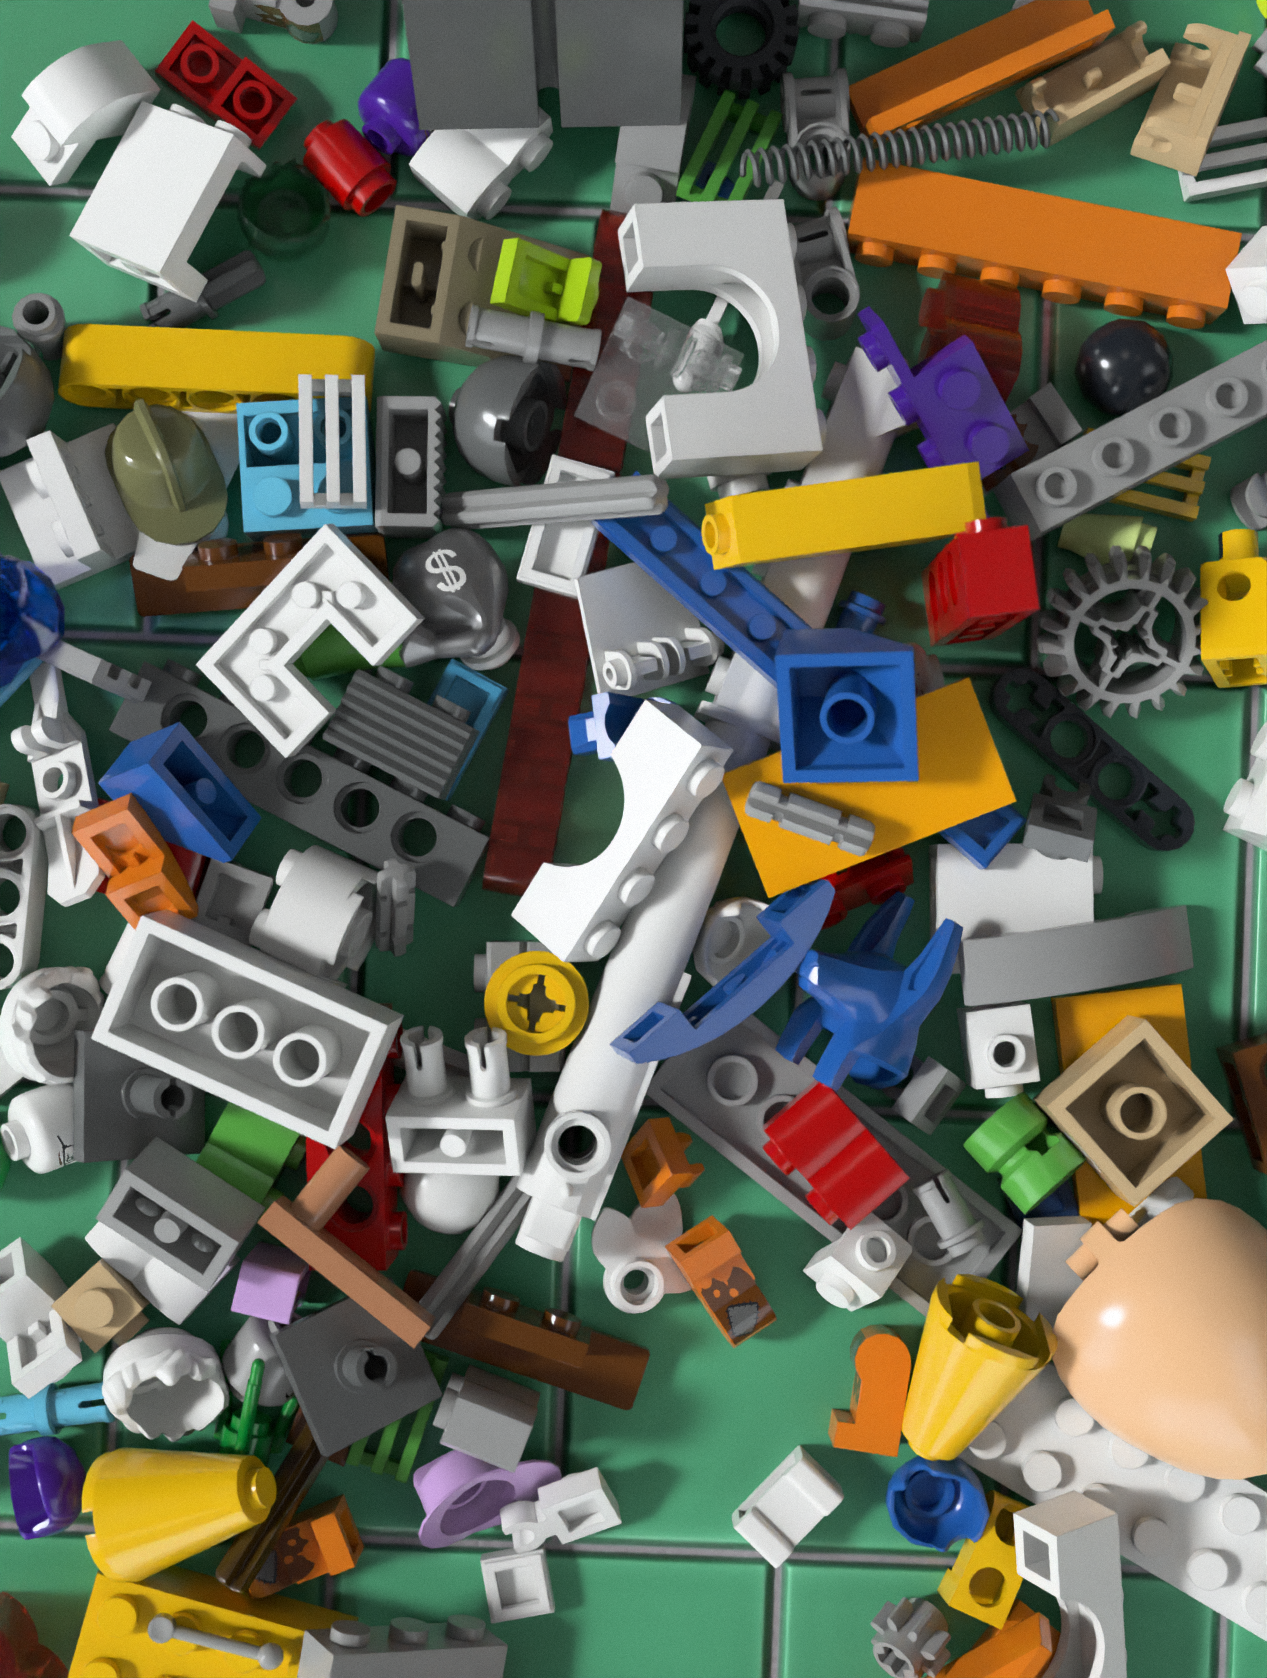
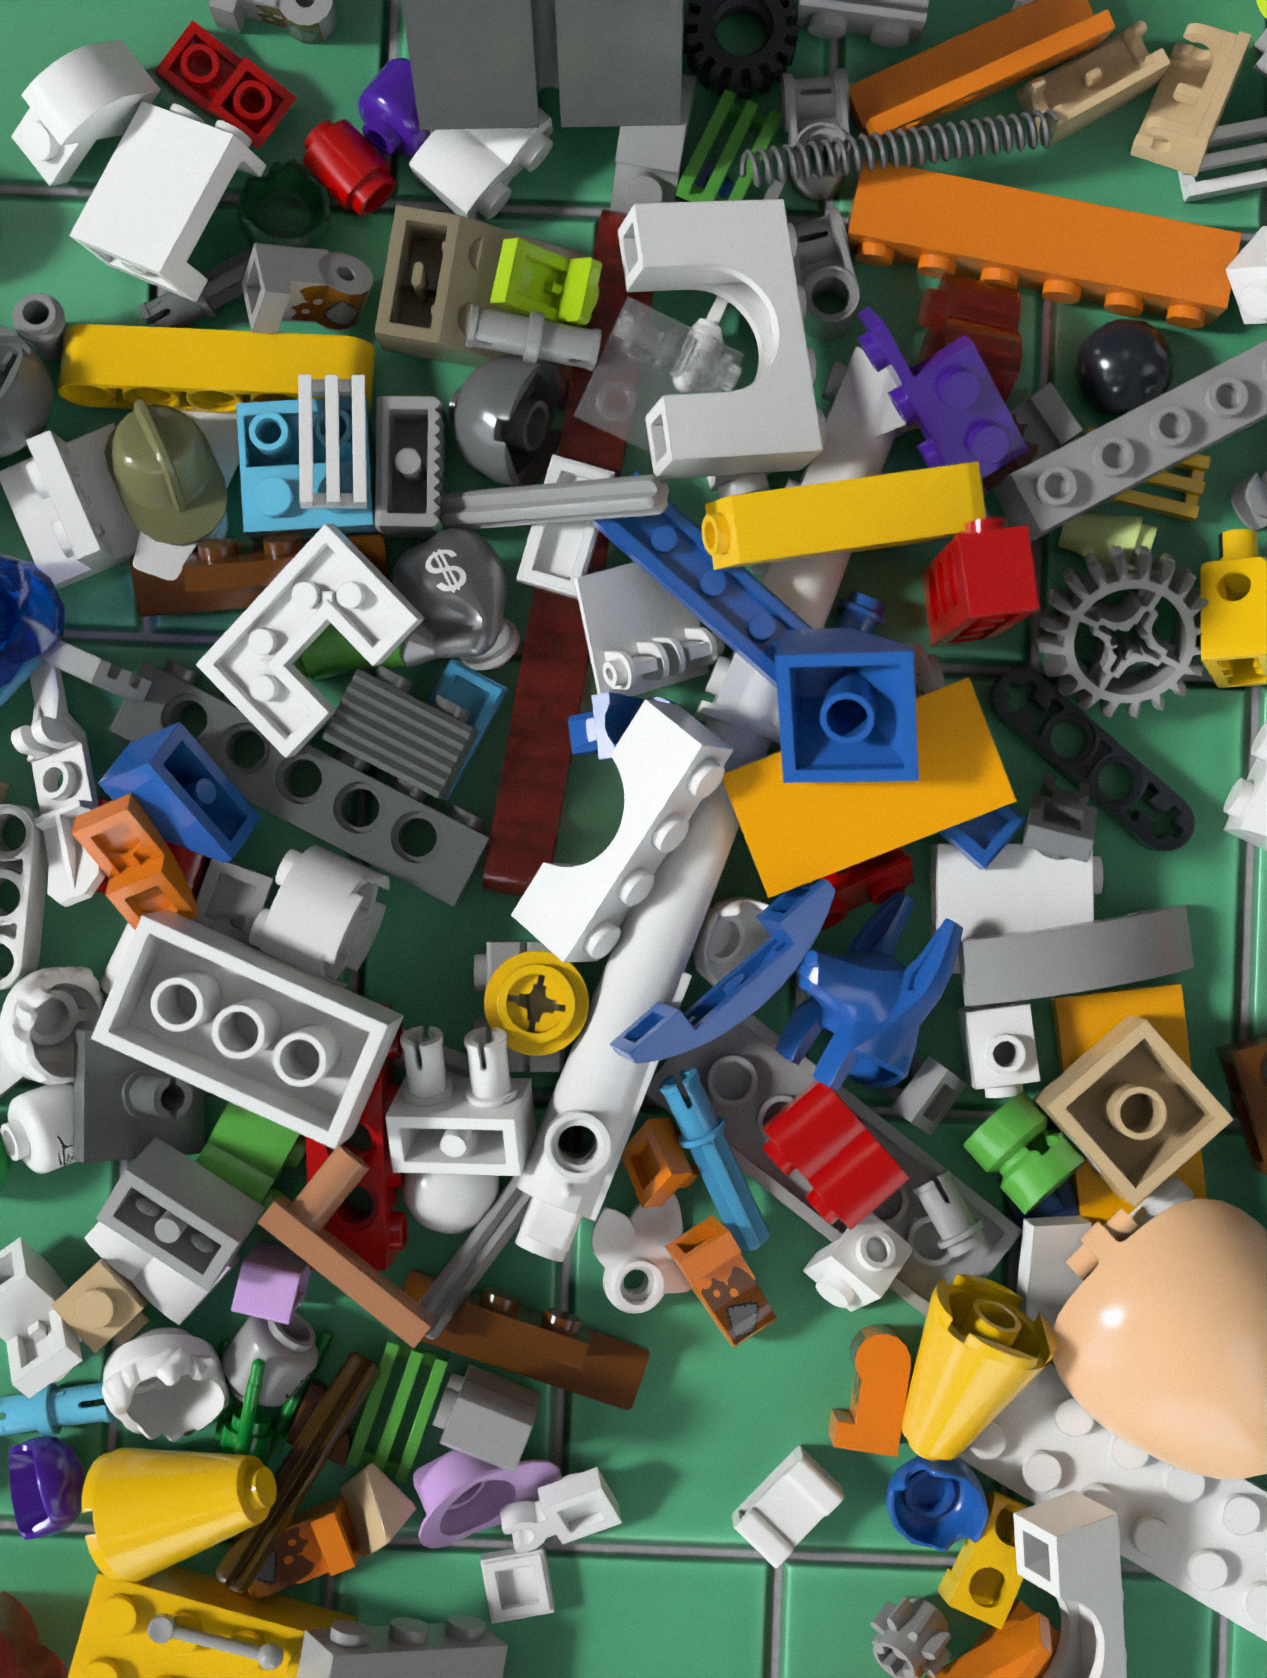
dark grey tile [269,1277,443,1457] -> none
light grey axle [375,858,416,957] -> none
light grey axle [745,781,875,856] -> none
none -> light grey leg [241,243,373,334]
none -> tan slope [340,1463,417,1558]
none -> dark azure axle [659,1068,769,1251]

